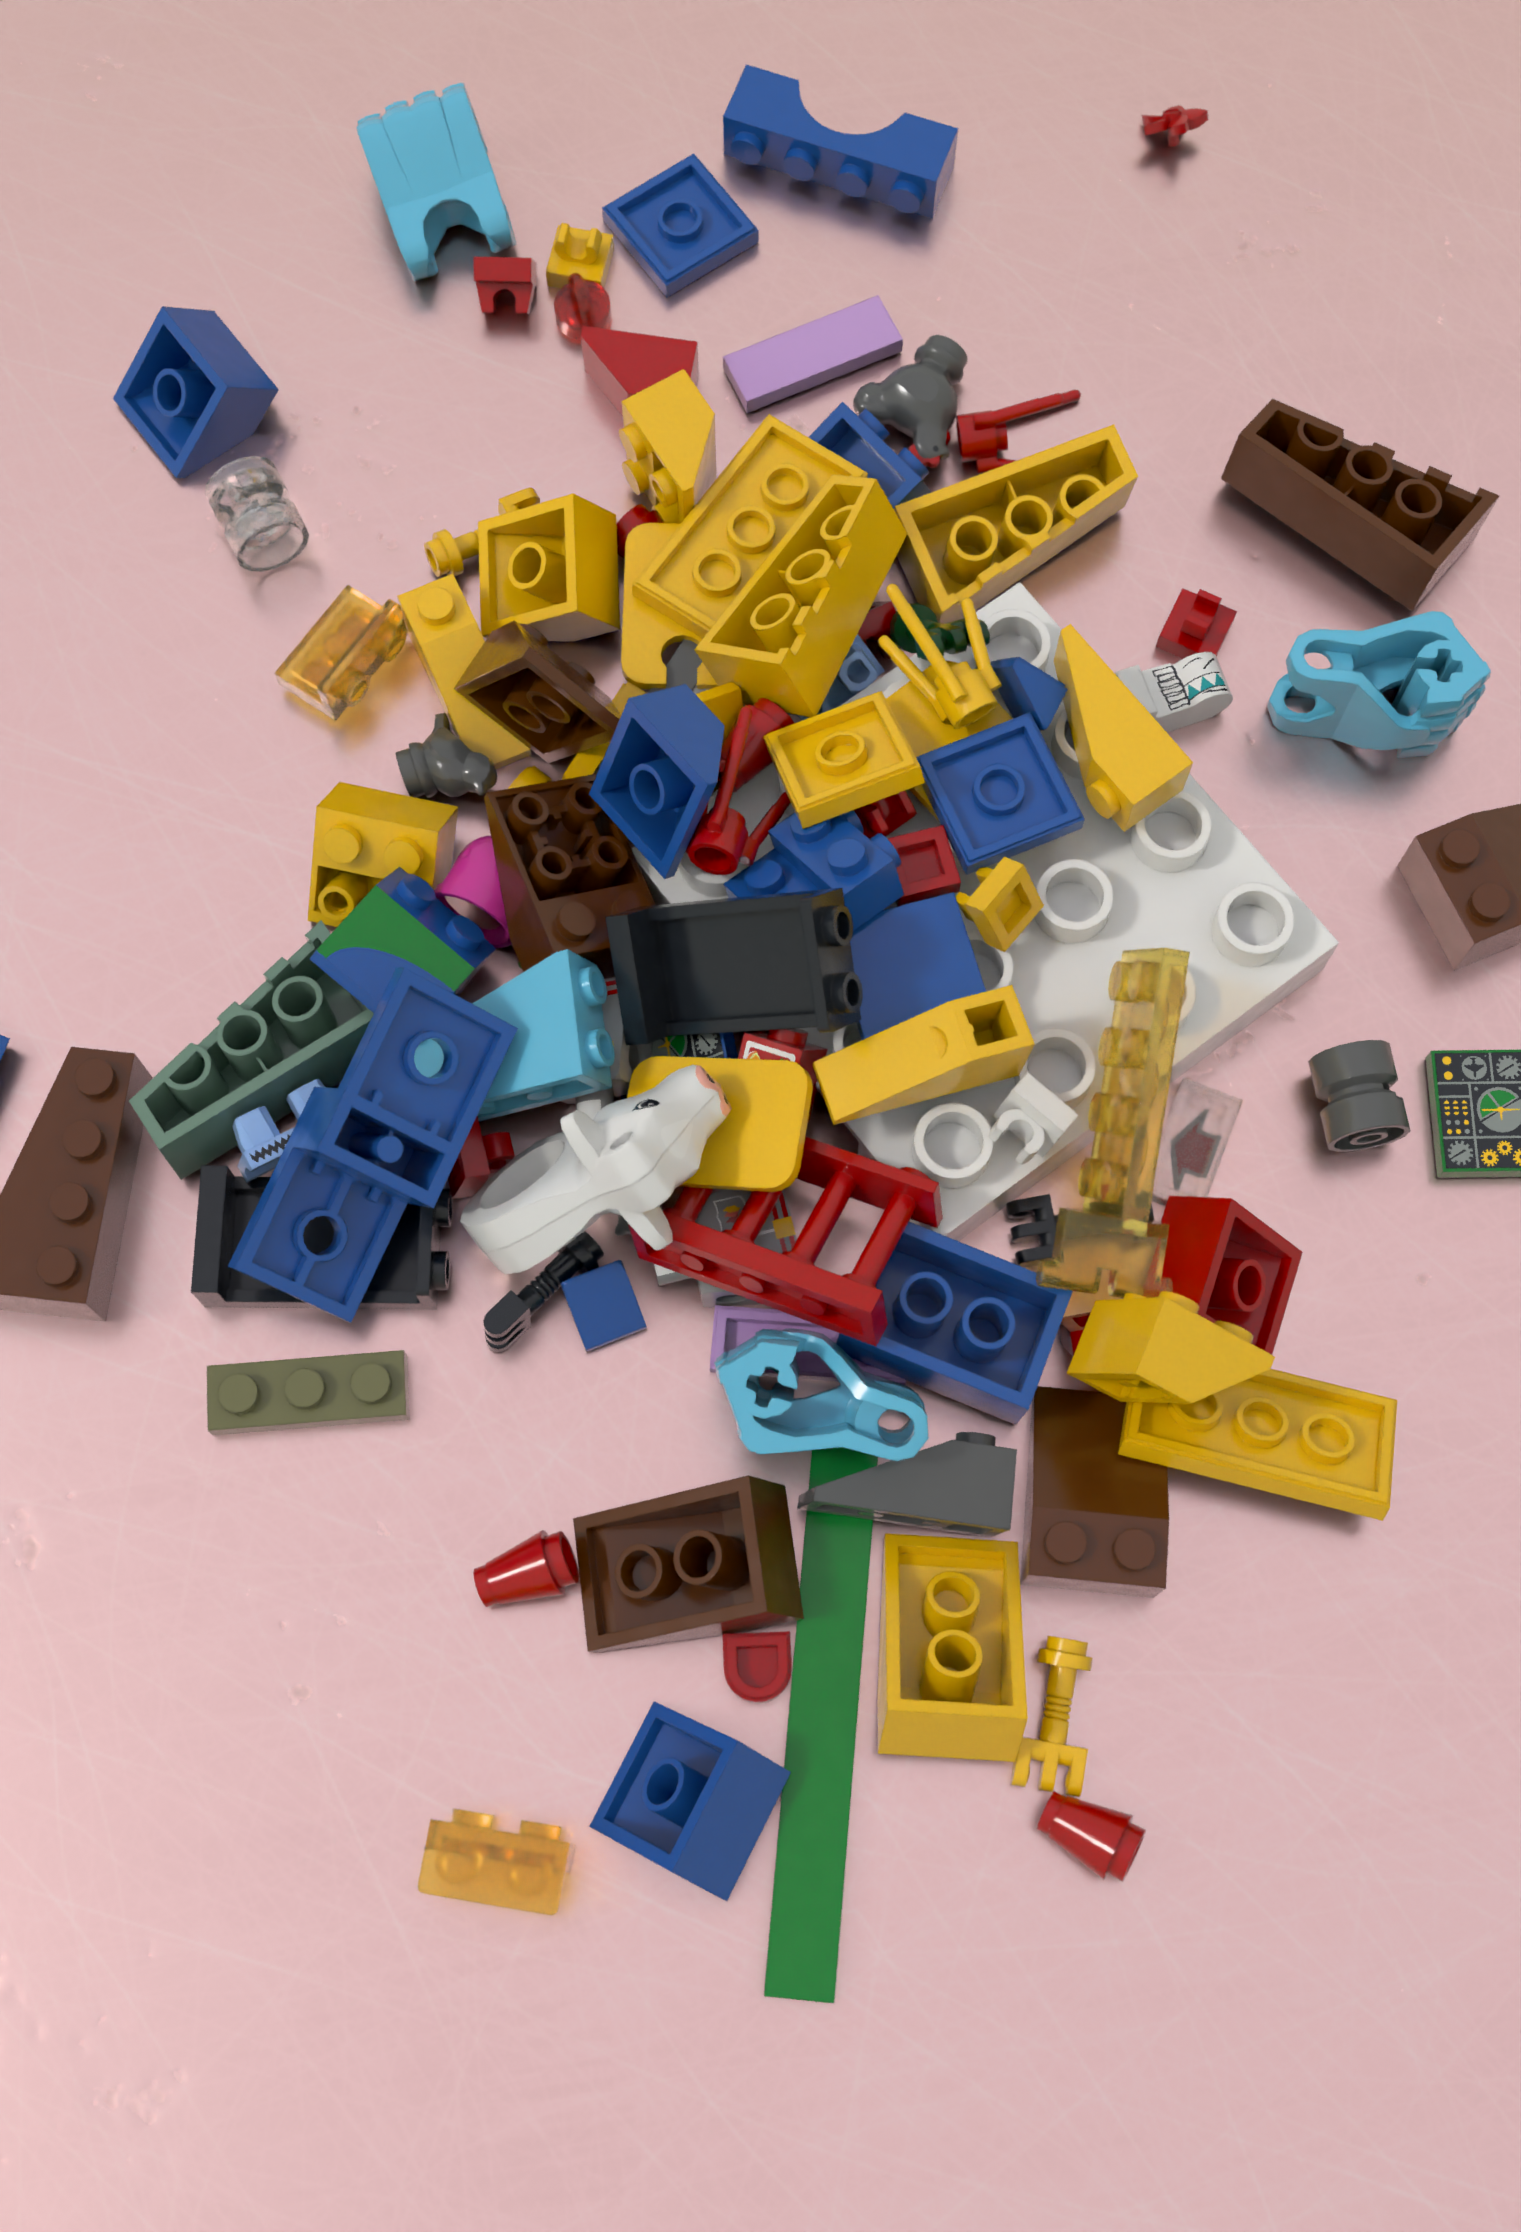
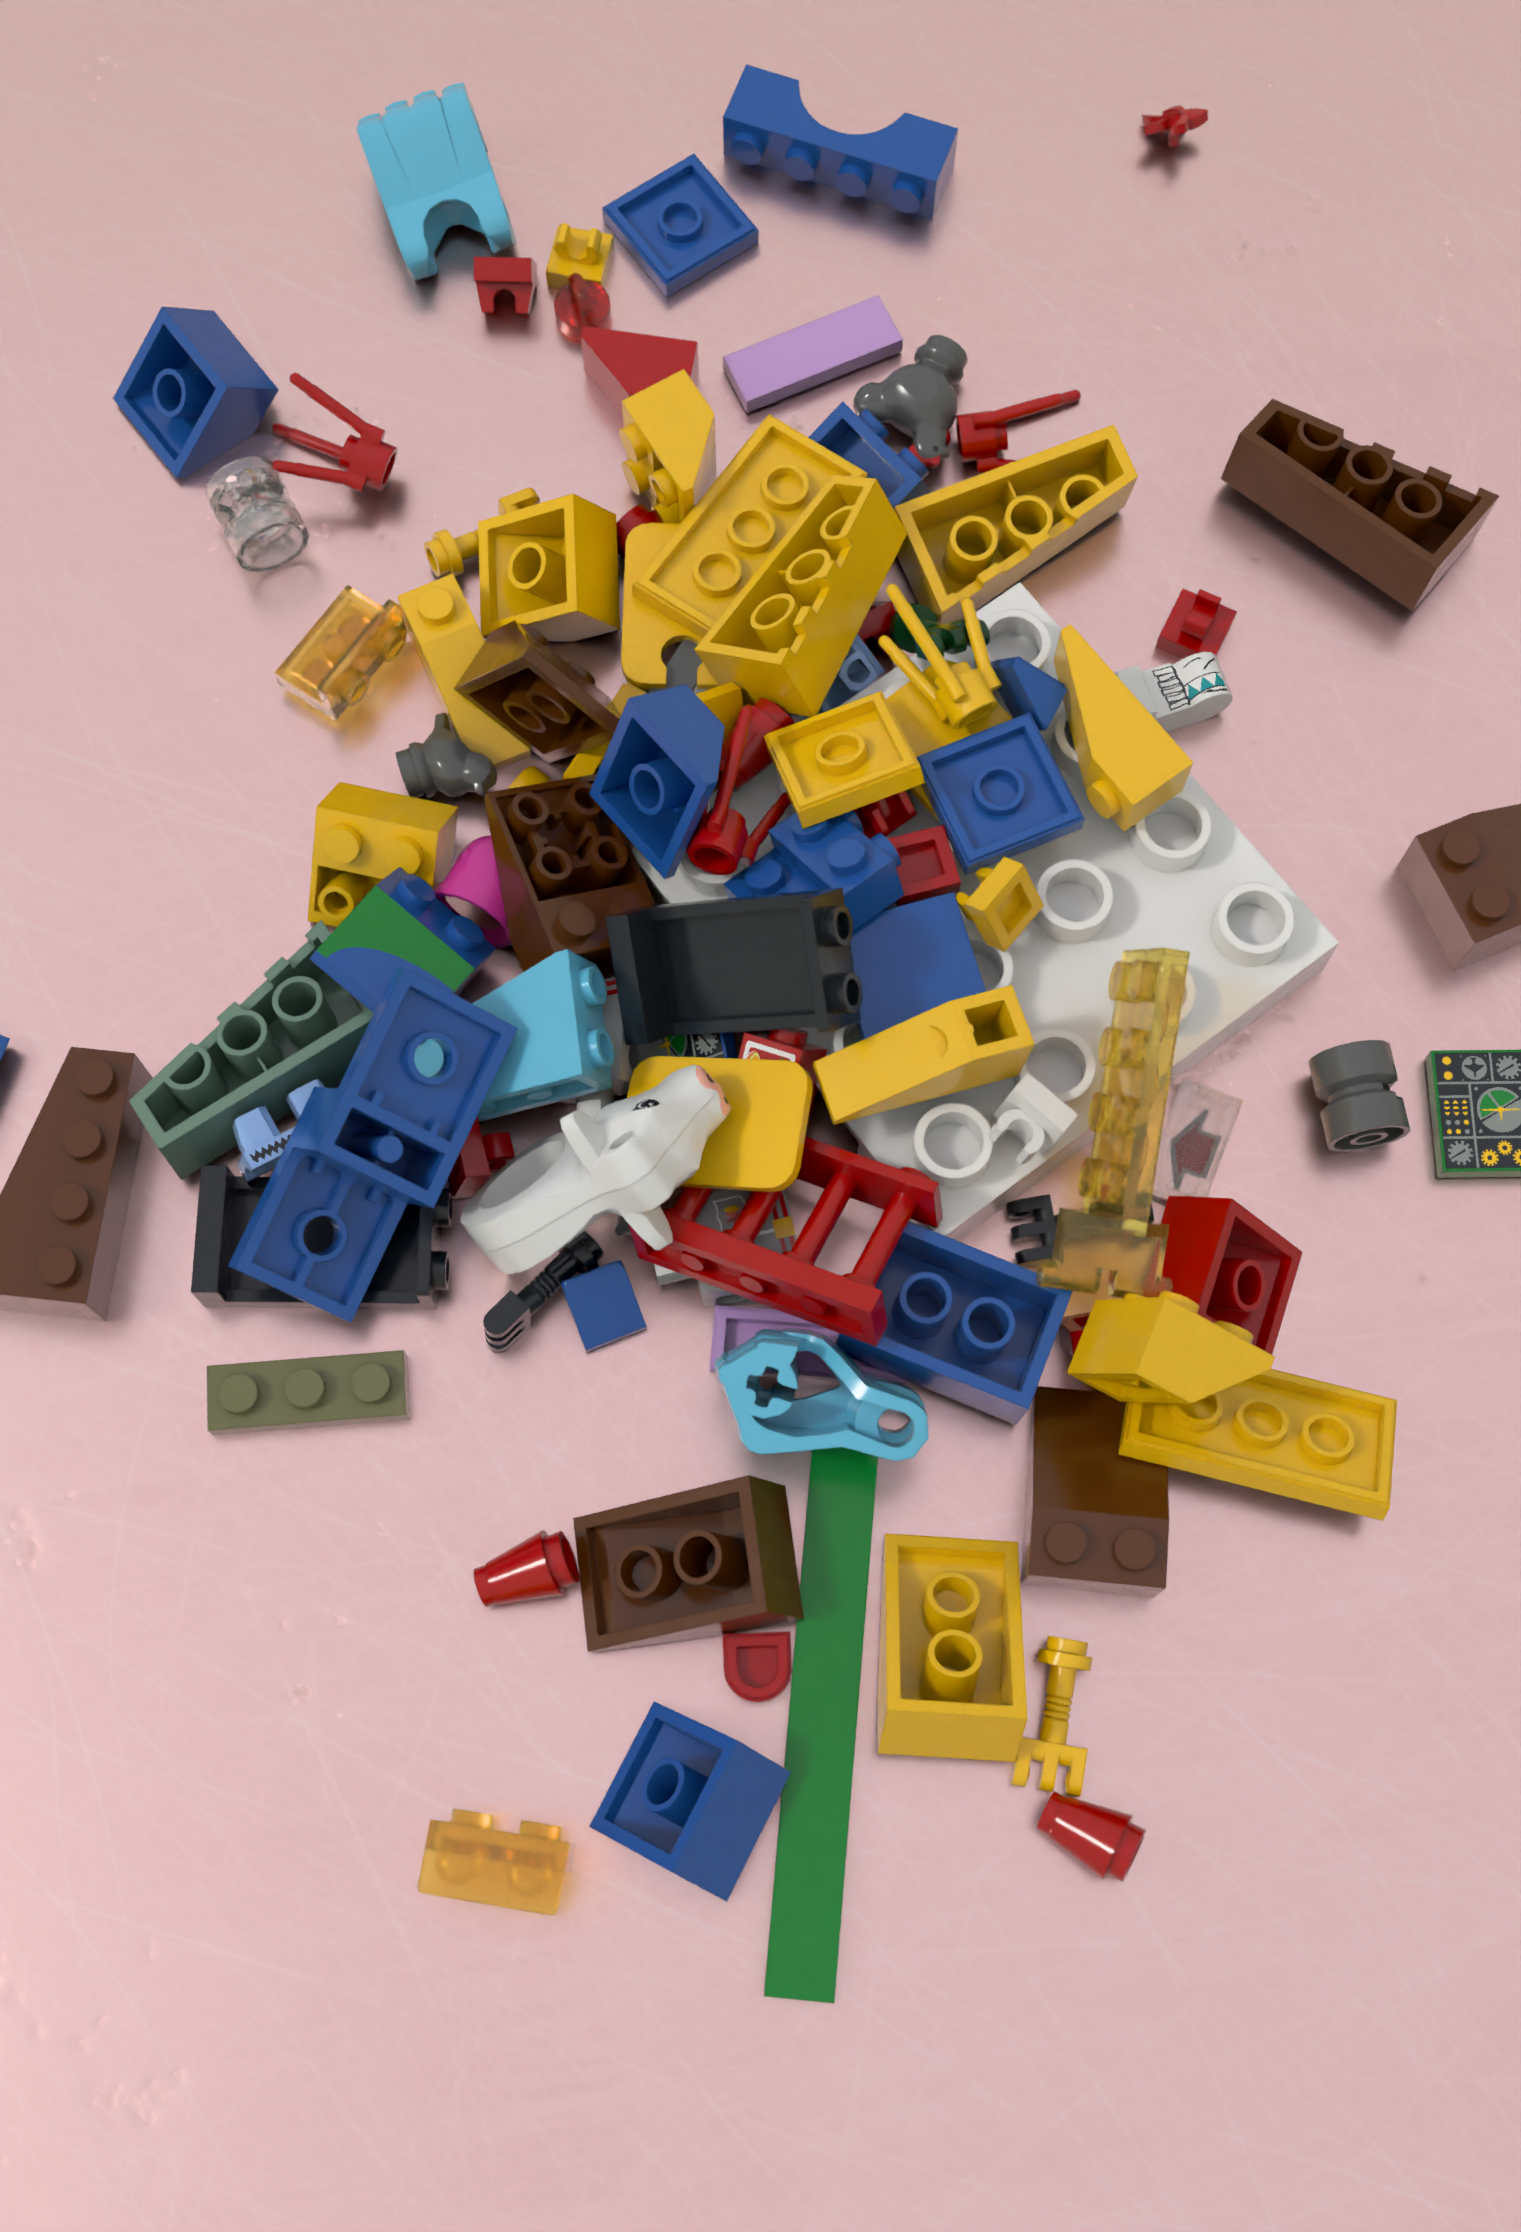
dark grey slope [797,1432,1017,1537] -> none
medium azure piece [1267,611,1491,758] -> none
none -> red plant [272,373,398,492]

